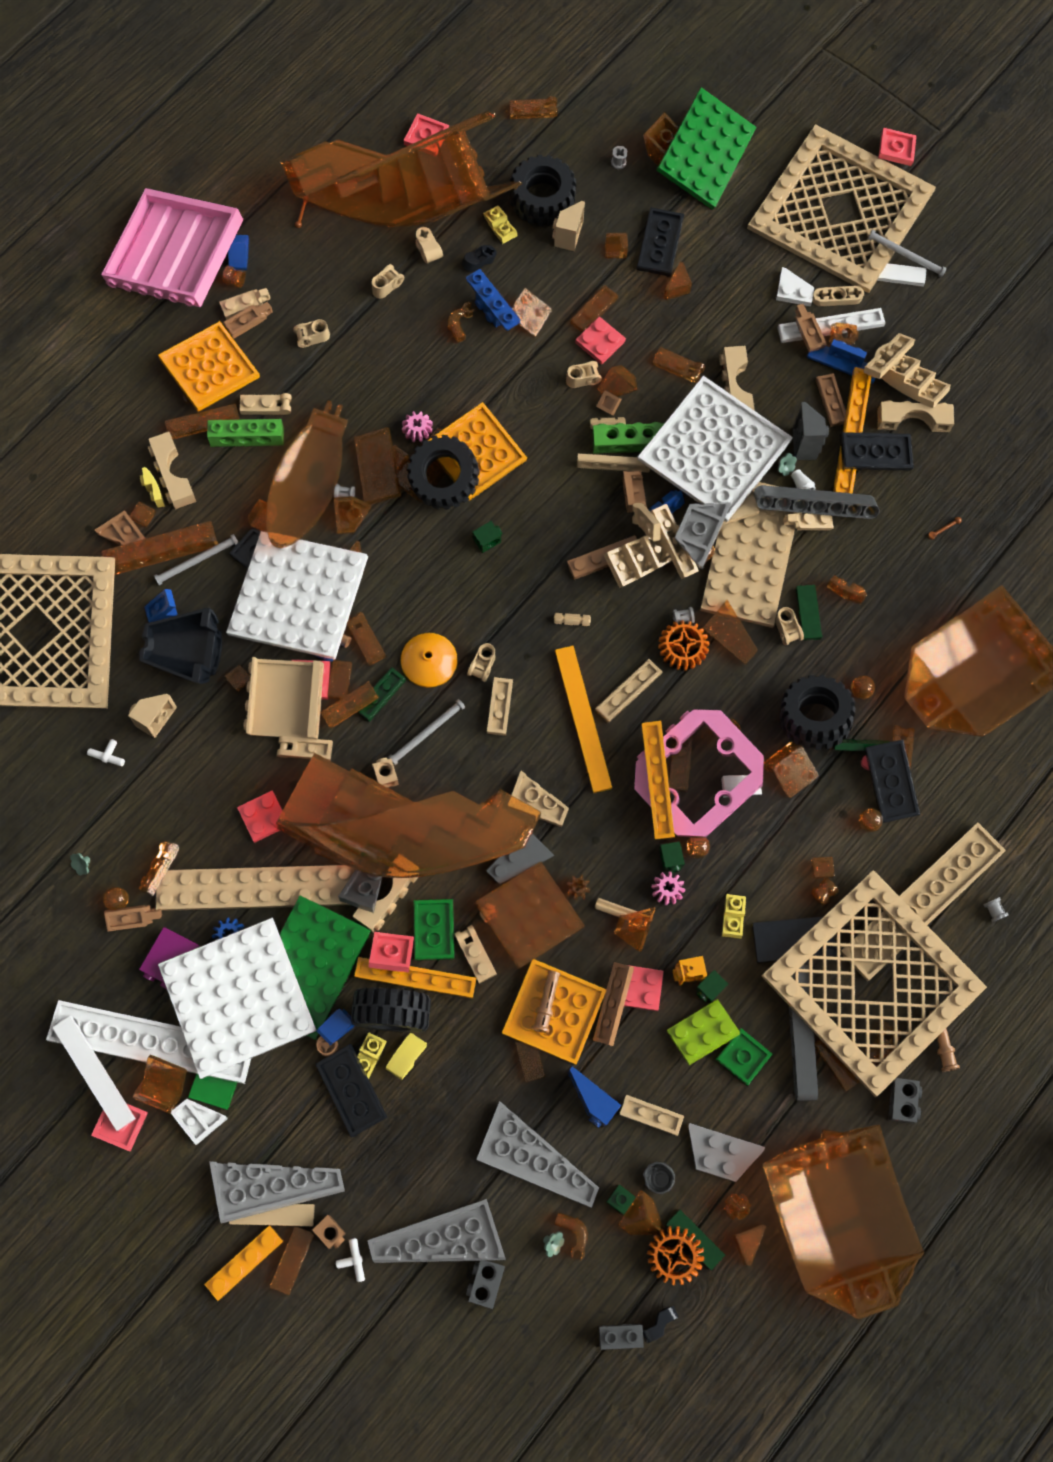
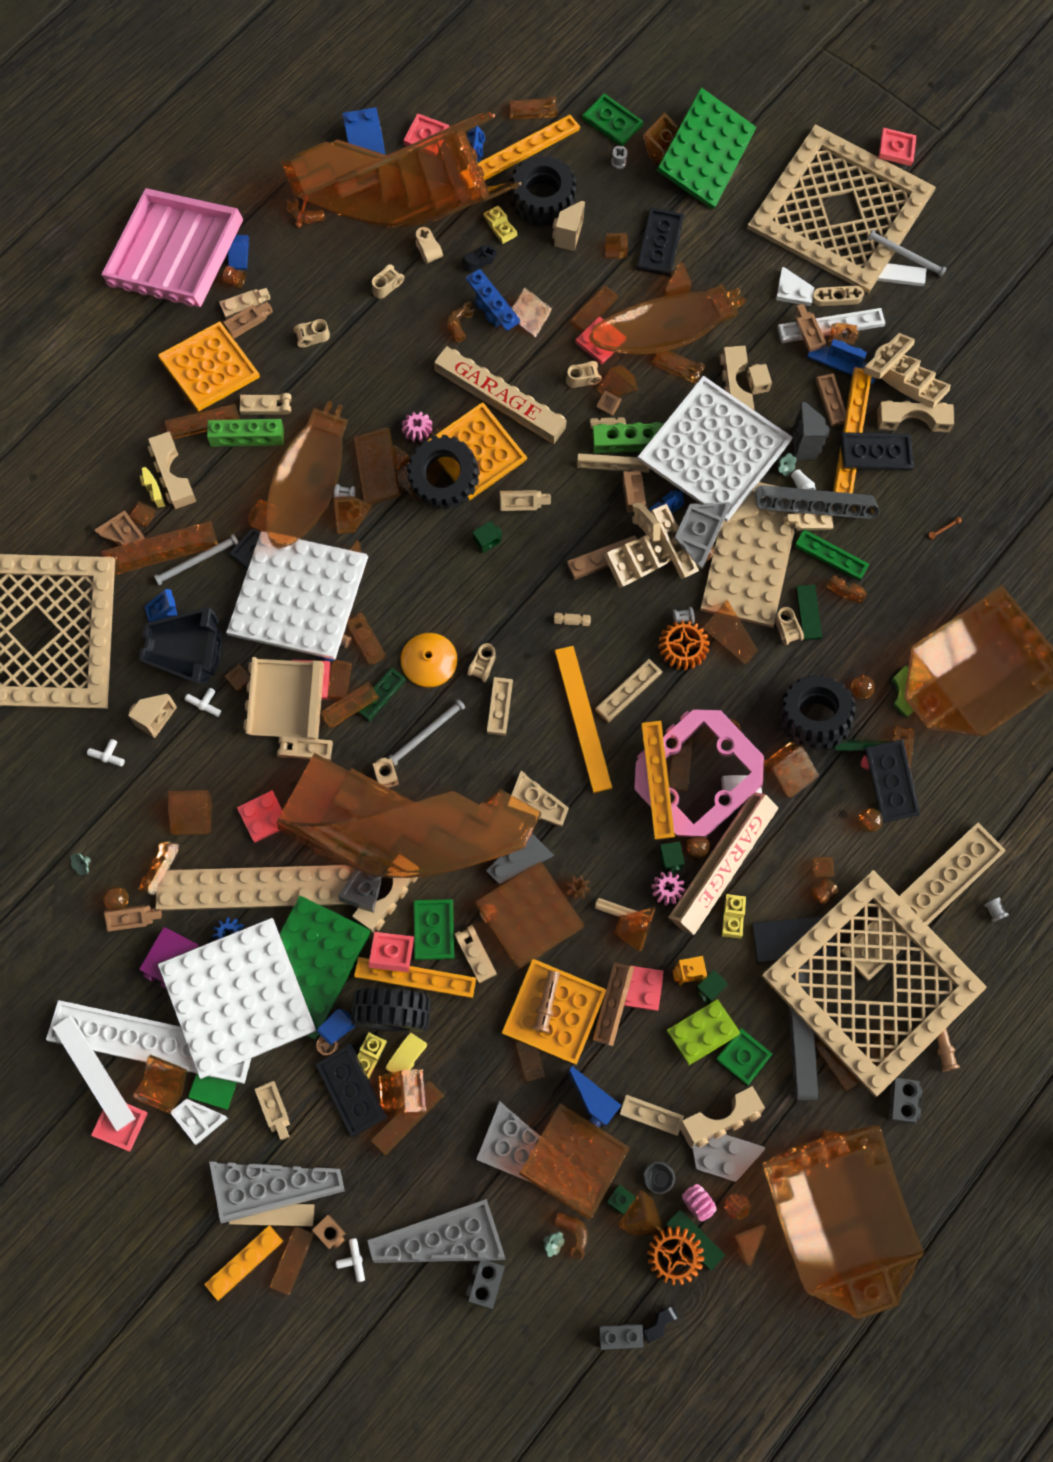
none -> clear orange slope [168,790,212,835]
none -> white piece [185,688,221,717]
none -> tan hinge [255,1081,290,1140]
none -> clear orange piece [286,198,325,225]
none -> blue slope [342,107,387,169]
none -> clear orange plate [371,1081,444,1156]
none -> clear orange bracket [379,1070,426,1117]
none -> tan brick [434,346,566,445]
none -> light orange tile [458,115,580,189]
none -> blue hinge [464,125,485,163]
none -> tan hinge [500,490,551,511]
none -> clear orange plate [519,1104,630,1220]
none -> green tile [582,93,644,146]
none -> clear orange windscreen [589,284,746,354]
none -> tan brick [668,792,778,935]
none -> tan arch [679,1086,765,1148]
none -> bright pink gear [682,1184,716,1221]
none -> tan brick [746,364,772,395]
none -> green plate [794,529,870,582]
none -> bright green tile [892,666,921,718]

